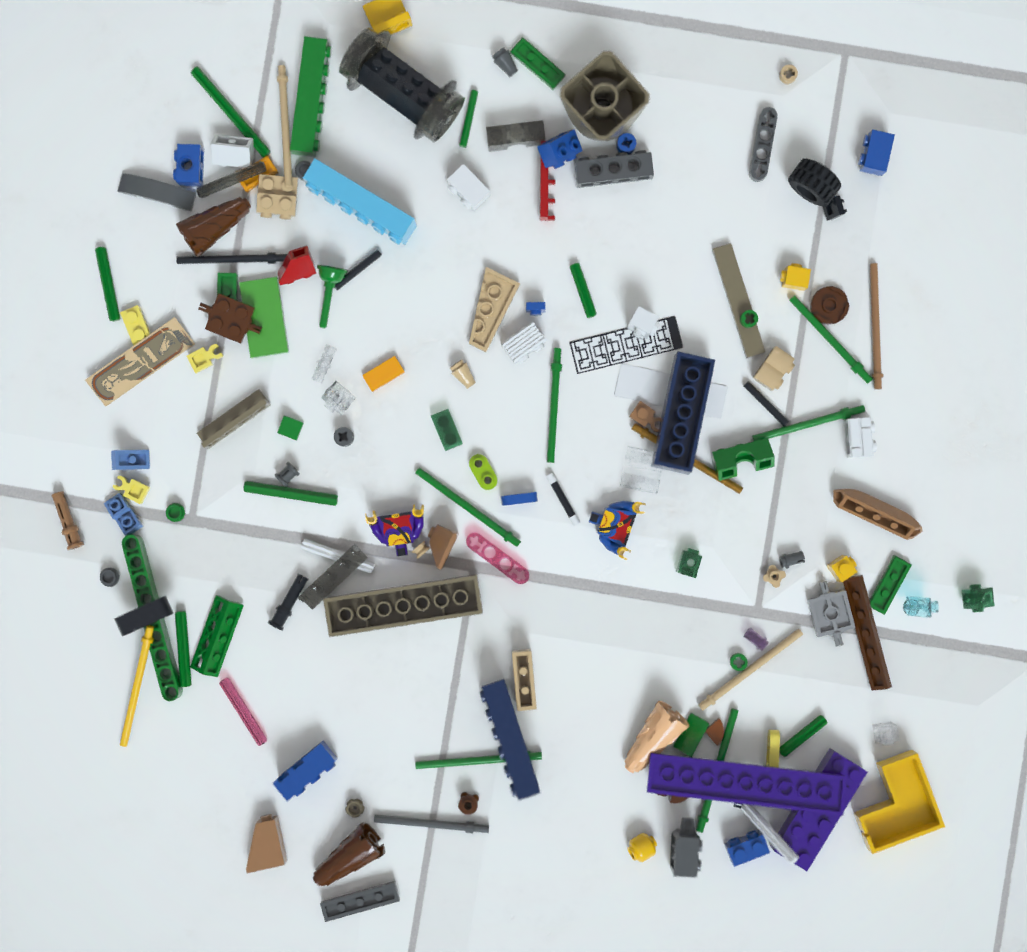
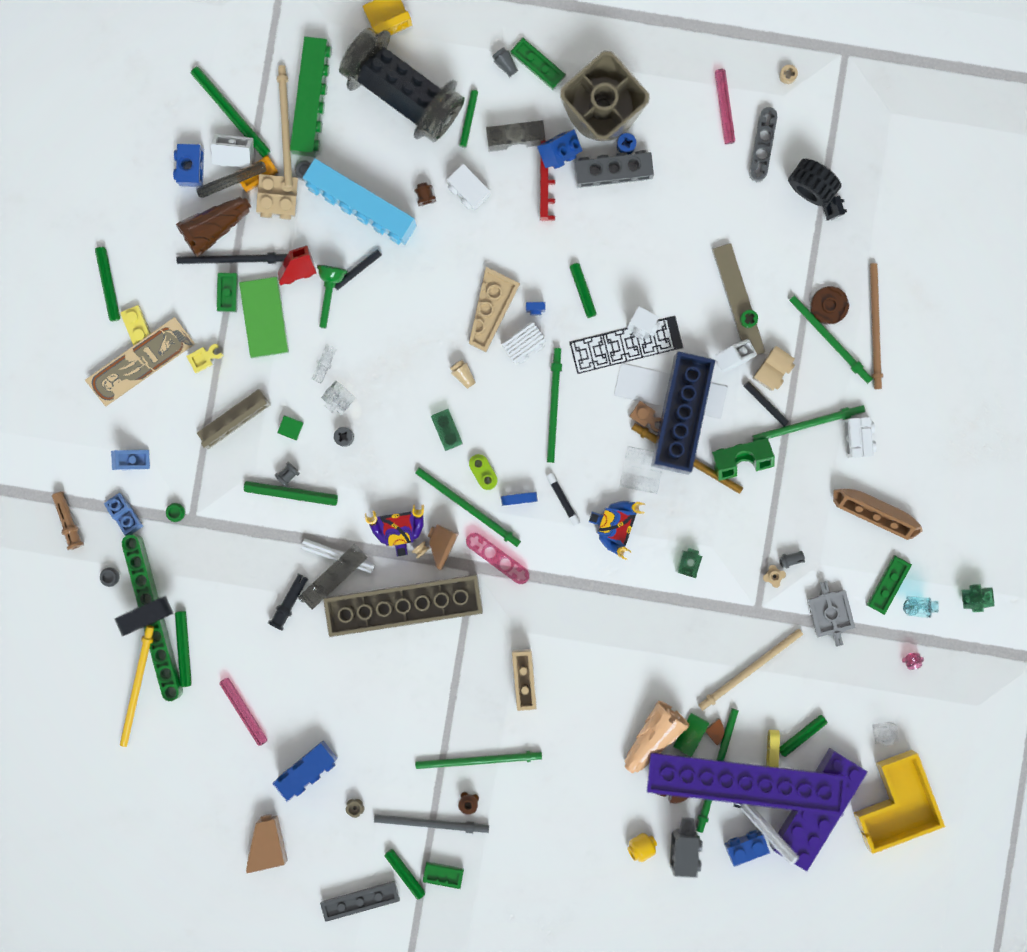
light yellow plate [113,476,150,504] -> none
dark grey slope [117,173,196,211] -> none
green fence [190,595,244,677] -> none
reddish brown plate [198,293,262,344] -> none
reddish brown cone [313,822,386,886] -> none
light orange tile [362,356,405,392] -> none
dark blue brick [479,679,541,801] -> none
green bush [730,653,748,671] -> none
clear purple pin [743,627,769,651] -> none
yellow brick [780,263,811,291] -> none
yellow brick [826,555,858,583] -> none
reddish brown plate [843,575,892,691] -> none
blue brick [858,129,895,176] -> none
none -> green axle [384,849,425,900]
none -> reddish brown brick [414,182,436,206]
none -> green plate [423,862,464,889]
none -> clear pink axle [715,69,735,145]
none -> white brick [715,339,757,372]
none -> clear pink plate [902,653,924,670]

